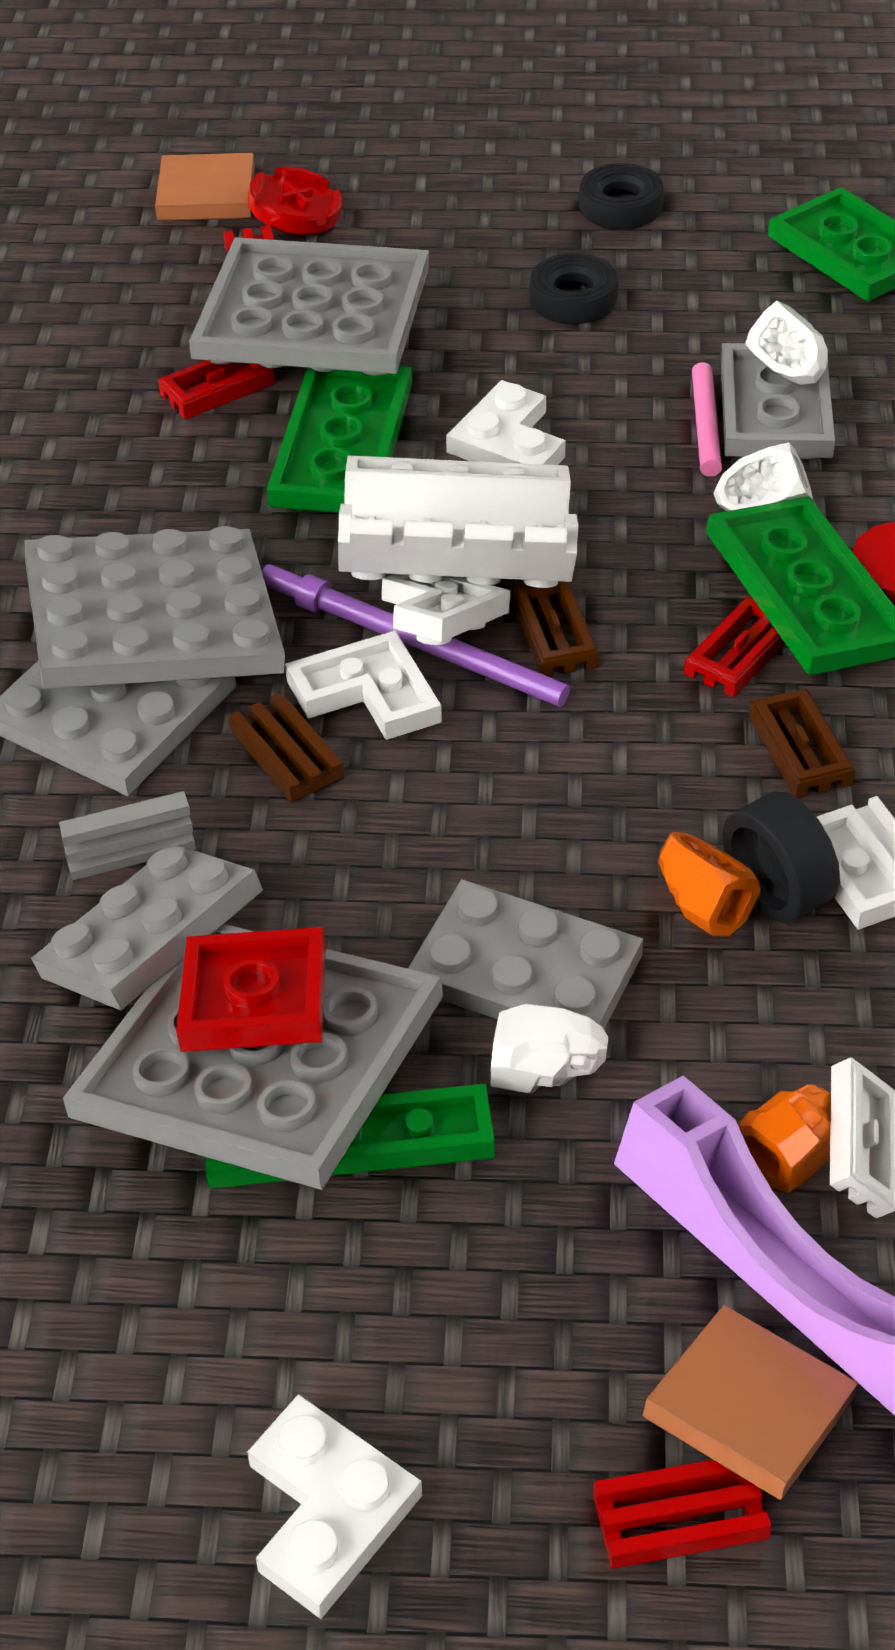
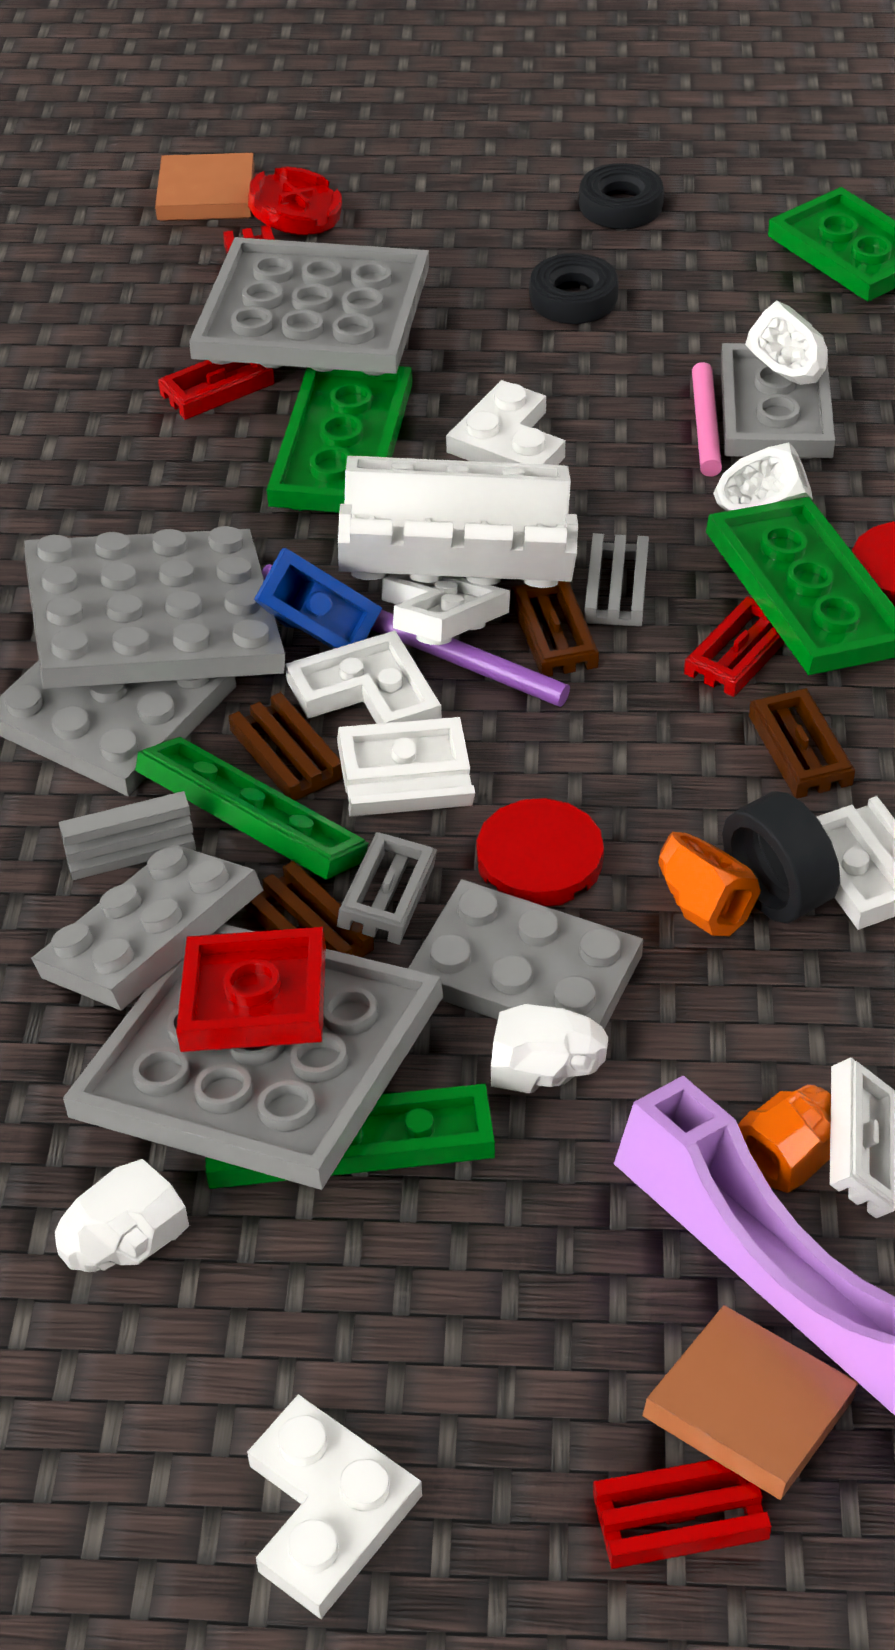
none -> white rock [55,1159,189,1272]
none -> green tile [135,737,369,880]
none -> reddish brown tile [244,861,374,957]
none -> blue slope [254,548,382,649]
none -> white plate [337,717,475,817]
none -> light grey tile [337,832,437,945]
none -> red tile [476,798,604,906]
none -> light grey tile [584,533,649,627]

